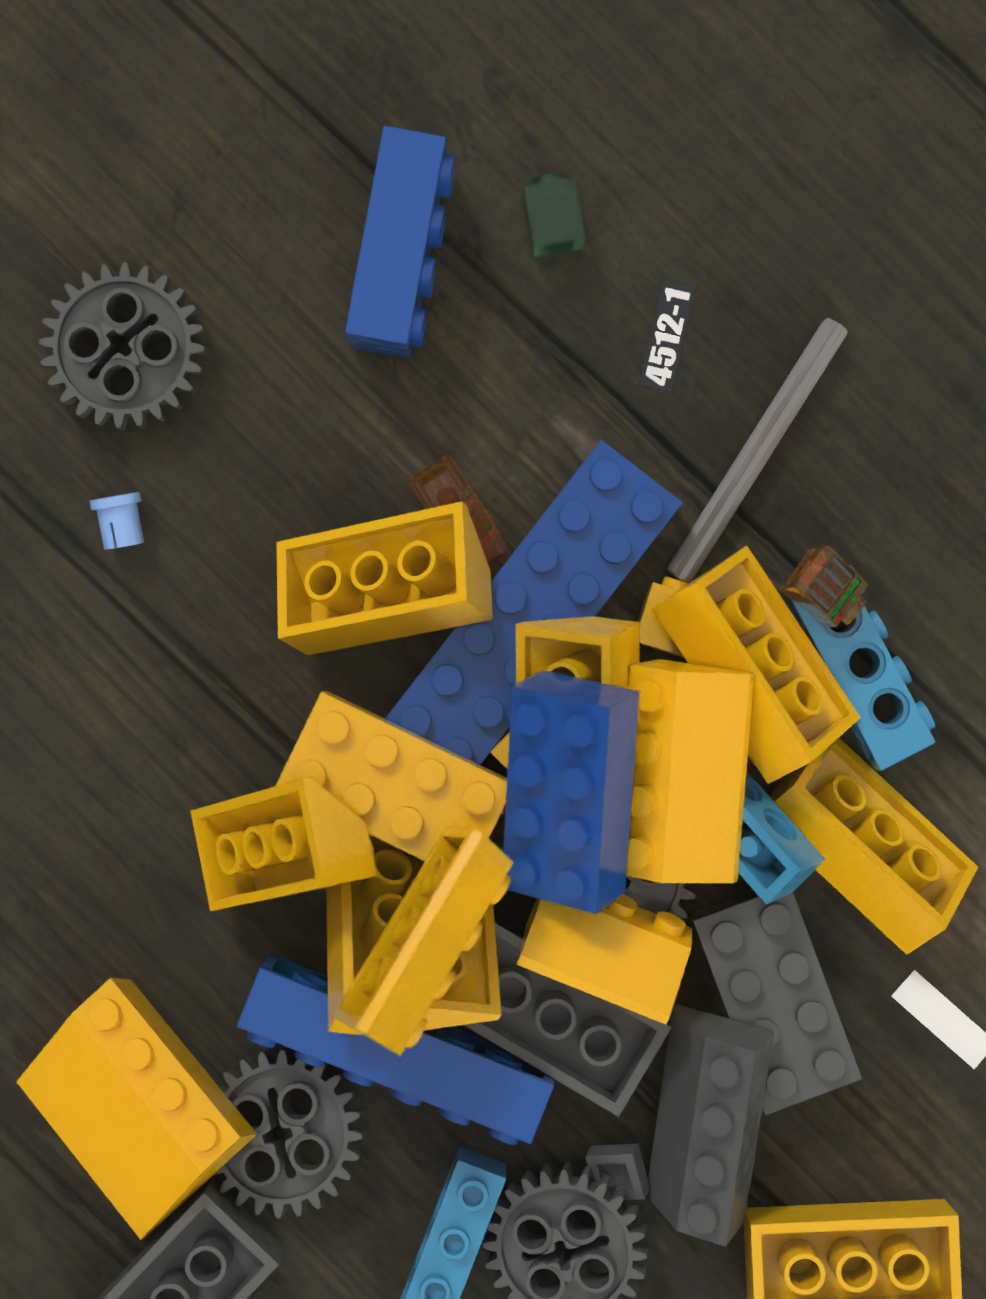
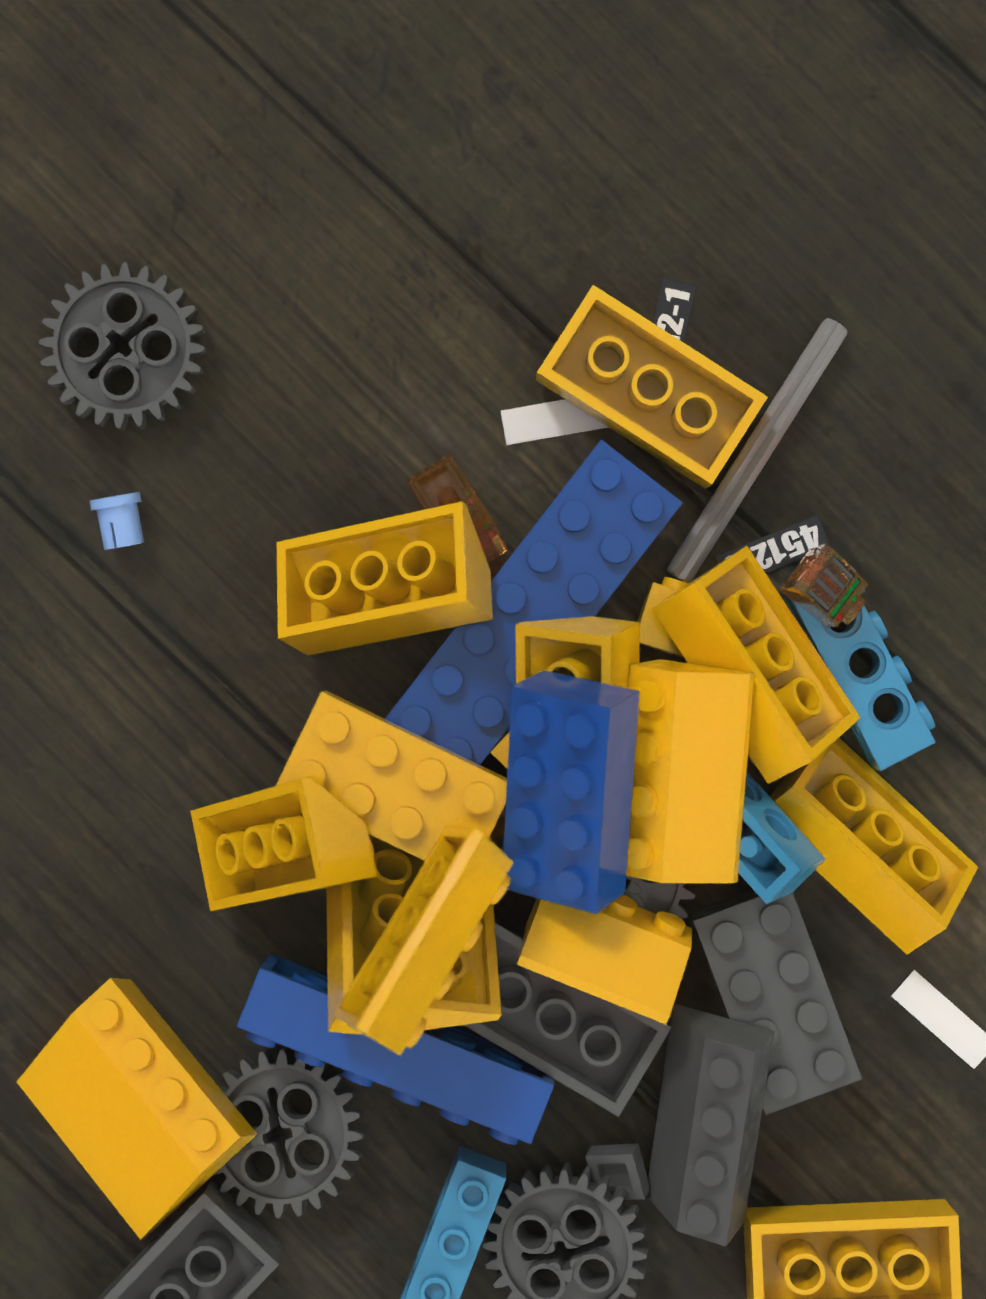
blue brick [345,125,456,359] -> none
clear green brick [523,173,585,257] -> none
none -> white sticker [501,399,608,445]
none -> yellow brick [536,285,768,489]
none -> sticker [716,514,831,573]

